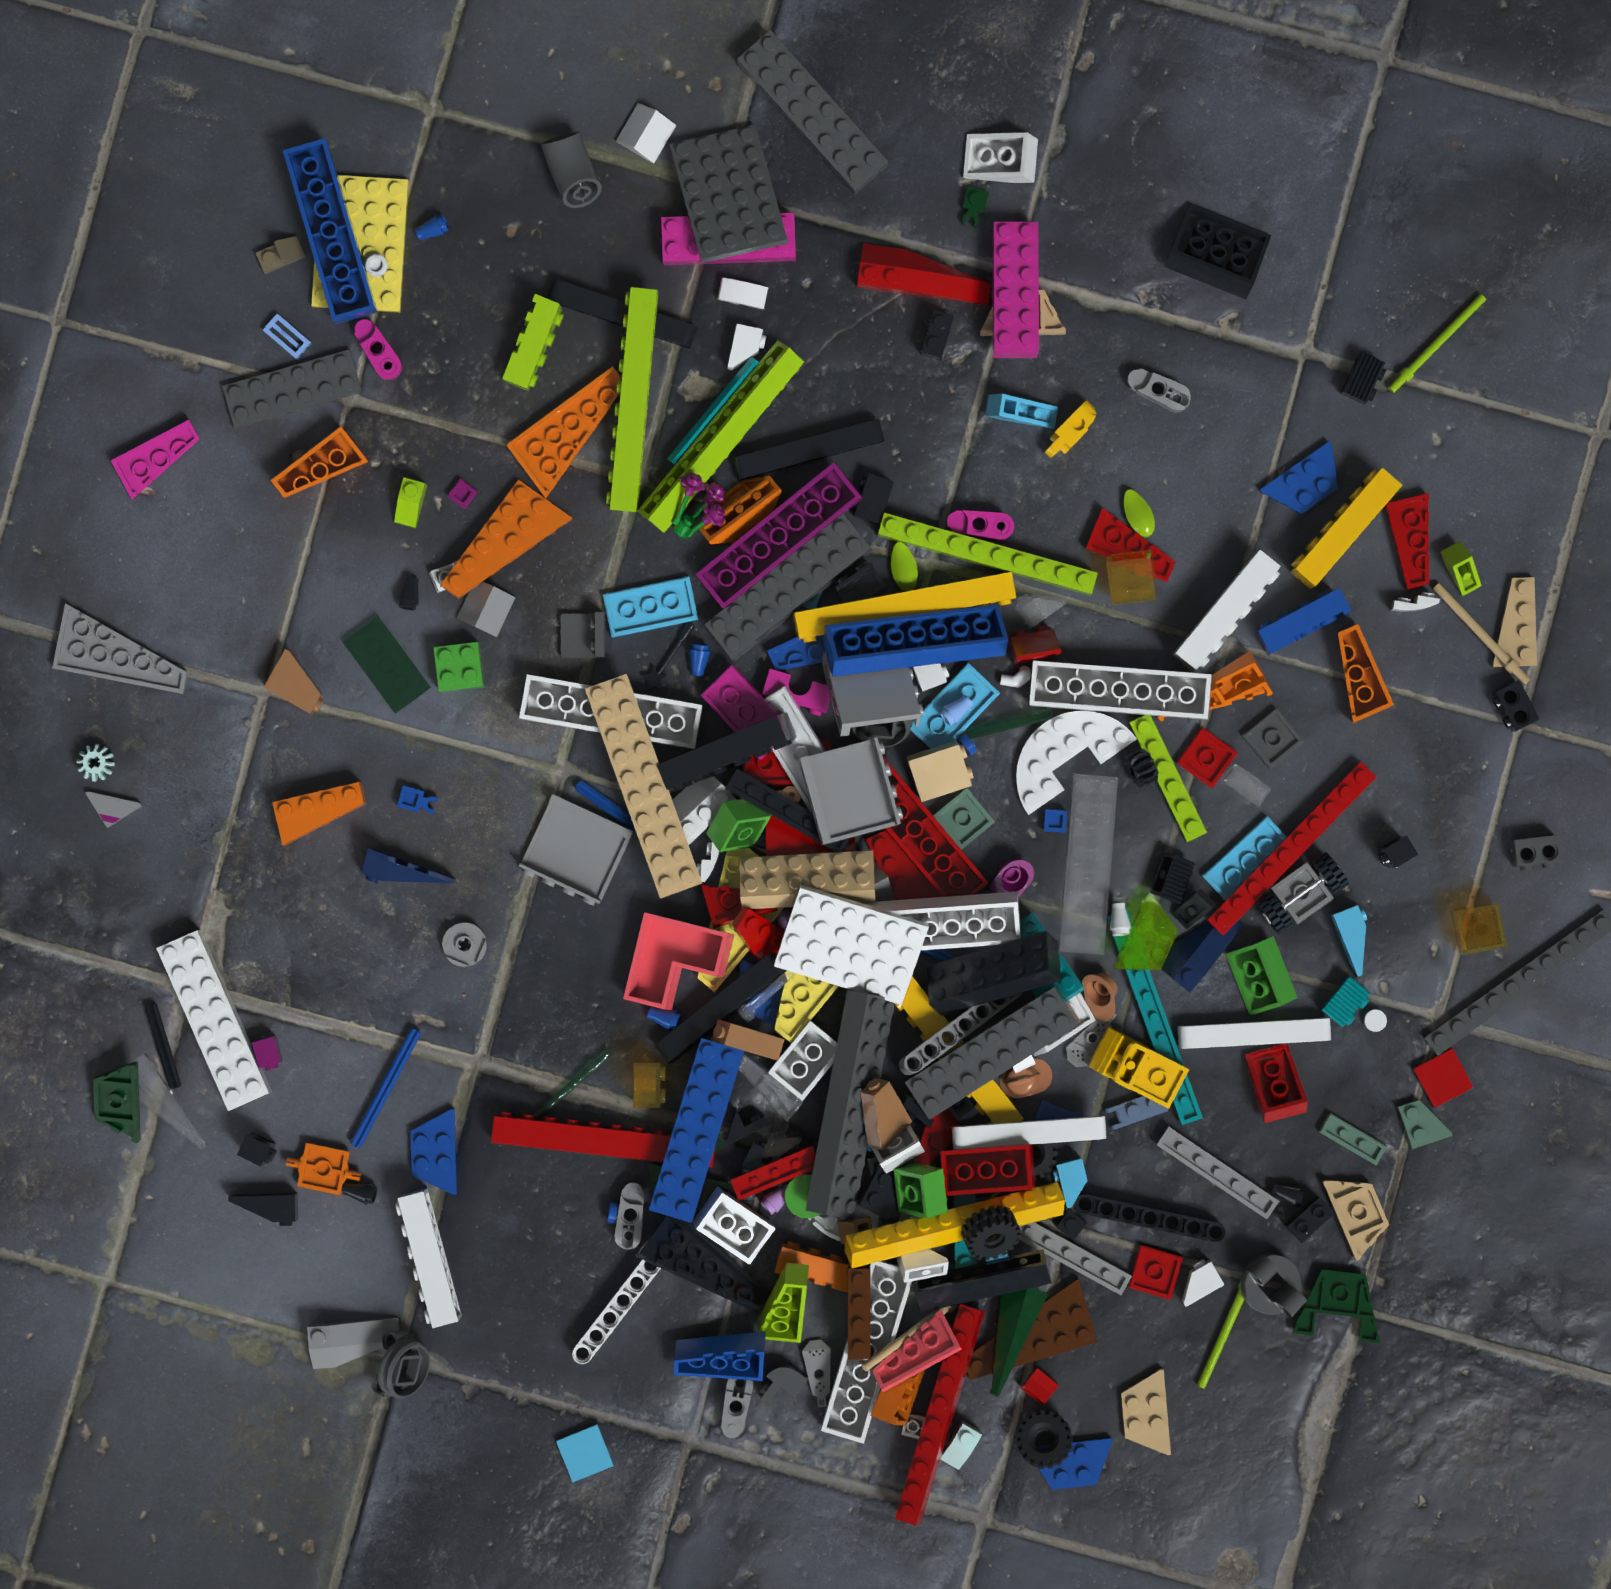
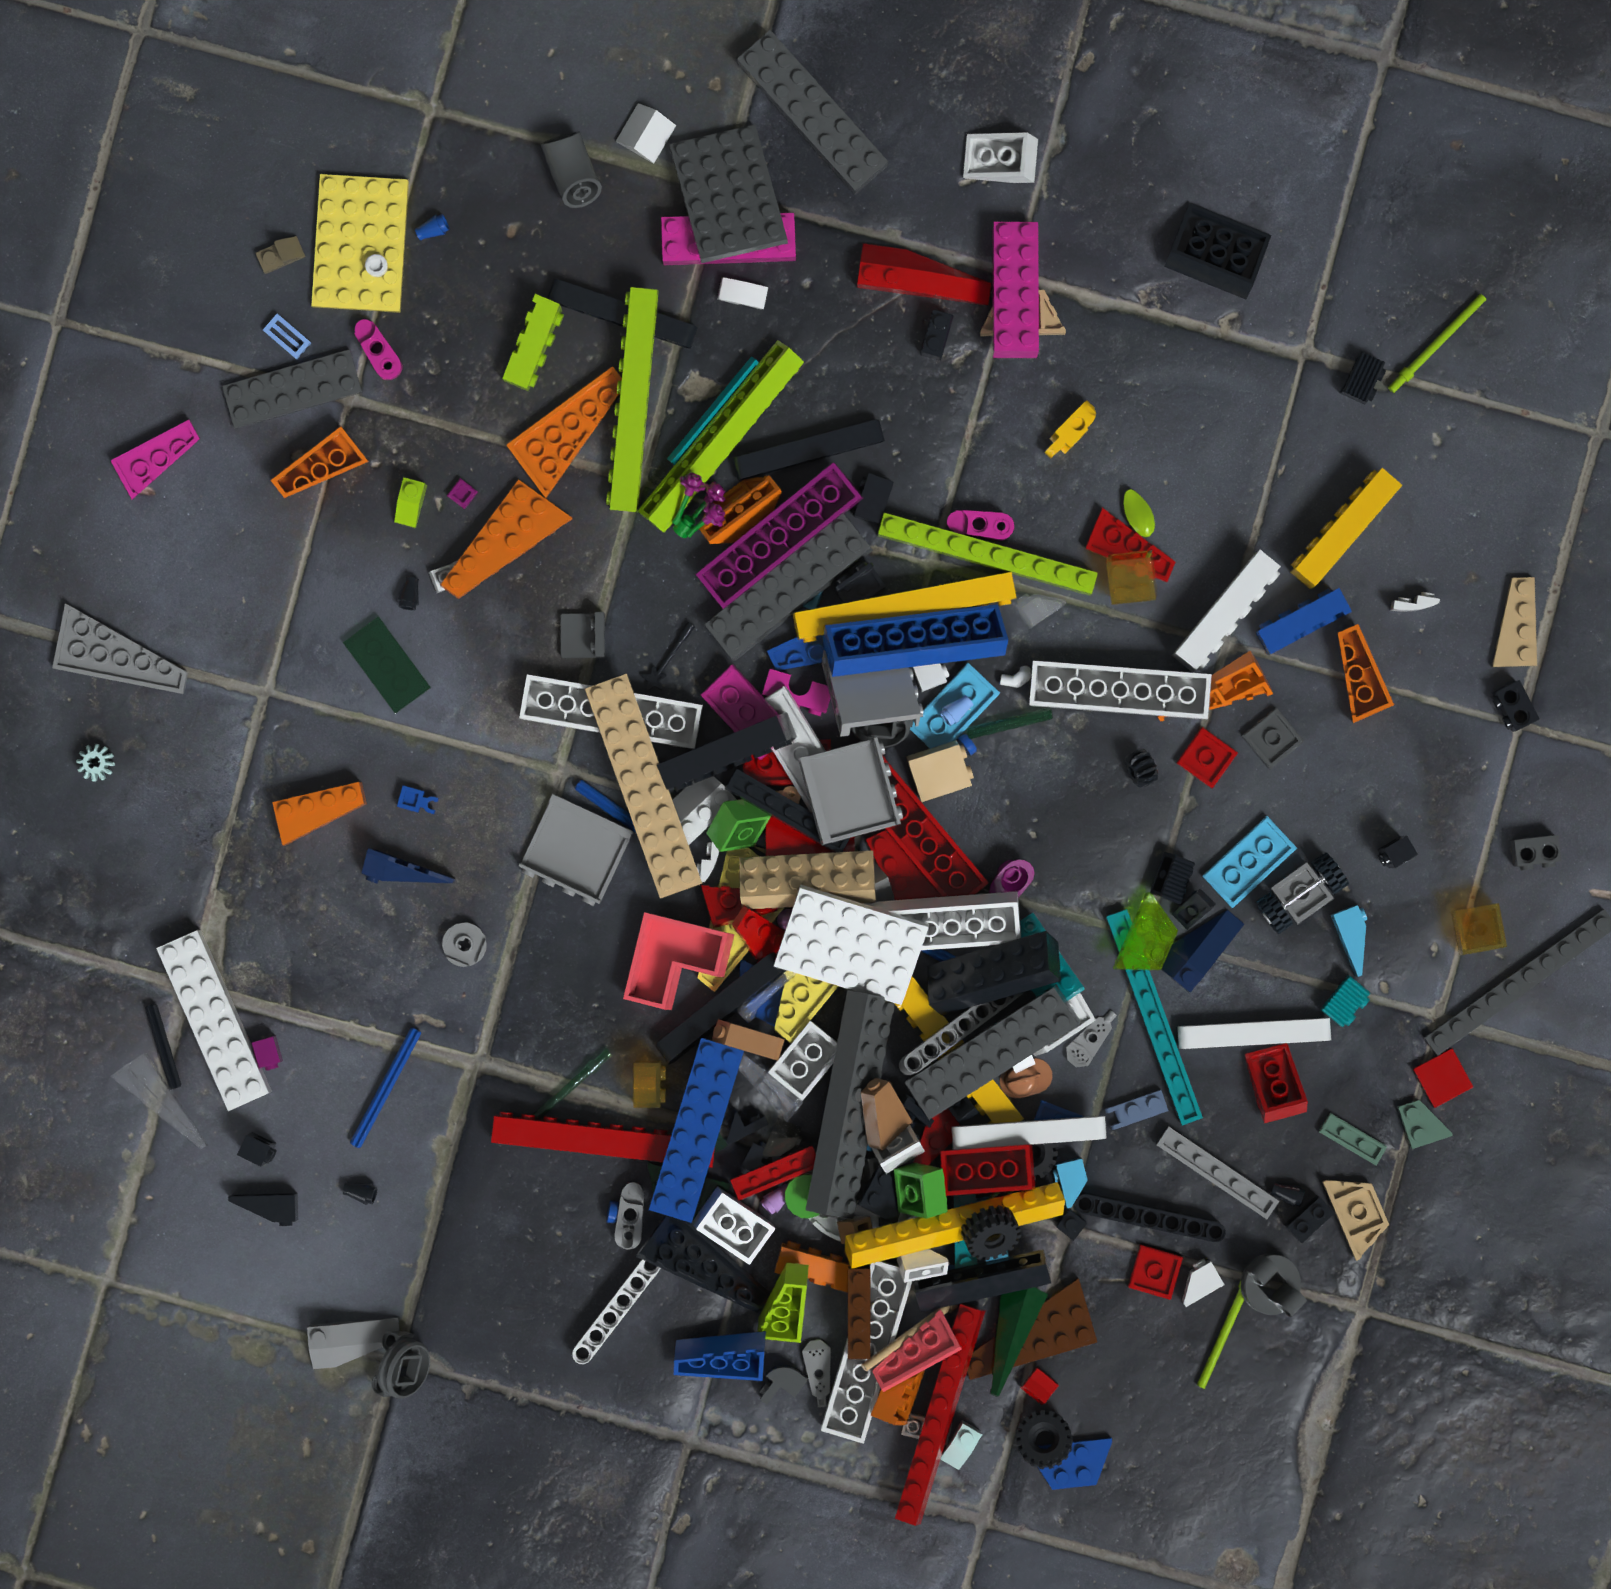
light grey tile [85,792,143,828] -> none
dark green wing [93,1062,141,1143] -> none
medium nougat slope [263,649,324,715] -> none
blue brick [283,138,378,325] -> none
orange plate [285,1142,361,1195] -> none
white brick [395,1188,462,1328] -> none
blue wing [410,1109,457,1195] -> none
bright green brick [434,642,485,692] -> none
light grey slope [457,582,516,637] -> none
medium azure tile [556,1424,614,1483] -> none
medium azure tile [603,576,698,638] -> none
blue cone [647,1006,682,1031] -> none
blue cone [689,643,711,676] -> none
light grey piece [721,1379,753,1438] -> none
white slope [728,324,766,370] -> none
lime arm [891,542,918,592] -> none
sand green plate [933,788,995,850] -> none
dark green plate [962,186,989,228] -> none
medium azure slope [985,394,1058,429] -> none
red slope [1009,626,1062,664] -> none
white plate [1016,711,1137,815] -> none
light grey plate [1018,1222,1132,1295] -> none
blue plate [1043,809,1068,833] -> none
clear brick [1058,774,1118,955] -> none
nougat piece [1082,971,1118,1021] -> none
yellow piece [1088,1026,1189,1109] -> none
white cone [1110,903,1132,936] -> none
tan wing [1121,1368,1171,1455] -> none
light grey piece [1127,368,1191,413] -> none
lime plate [1129,715,1207,842] -> none
red plate [1207,762,1376,936] -> none
clear slope [1222,764,1271,808] -> none
bright green slope [1226,936,1298,1015] -> none
blue wing [1259,441,1338,515] -> none
dark green wing [1292,1269,1380,1343] -> none
white tile [1364,1009,1387,1032] -> none
red wing [1385,493,1429,590] -> none
tan bar [1433,583,1531,685] -> none
lime slope [1441,541,1482,596] -> none

